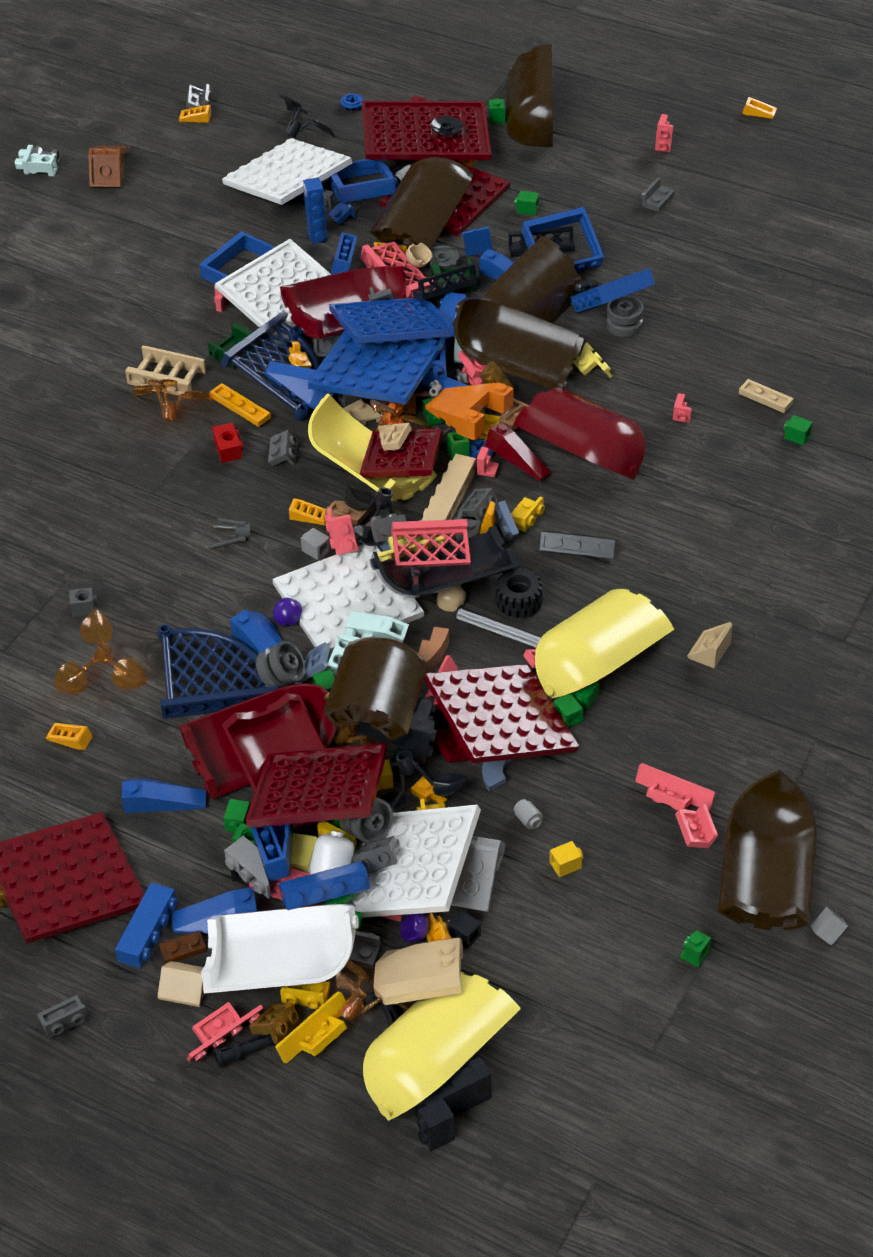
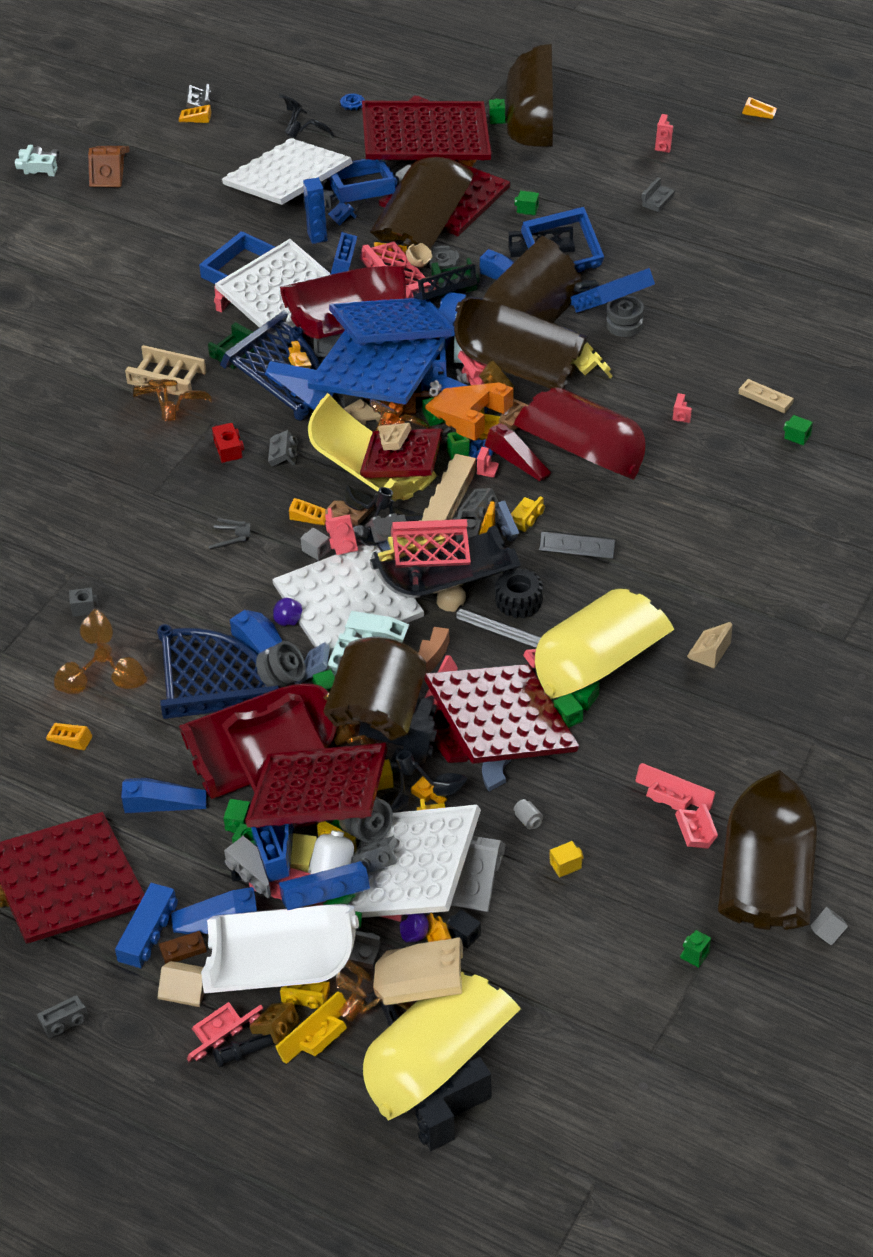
light orange plate [209,383,271,427] -> none
dark grey bracket [368,287,394,301] -> none
black dish [431,116,462,136] -> none
blue piece [462,227,493,256] -> none

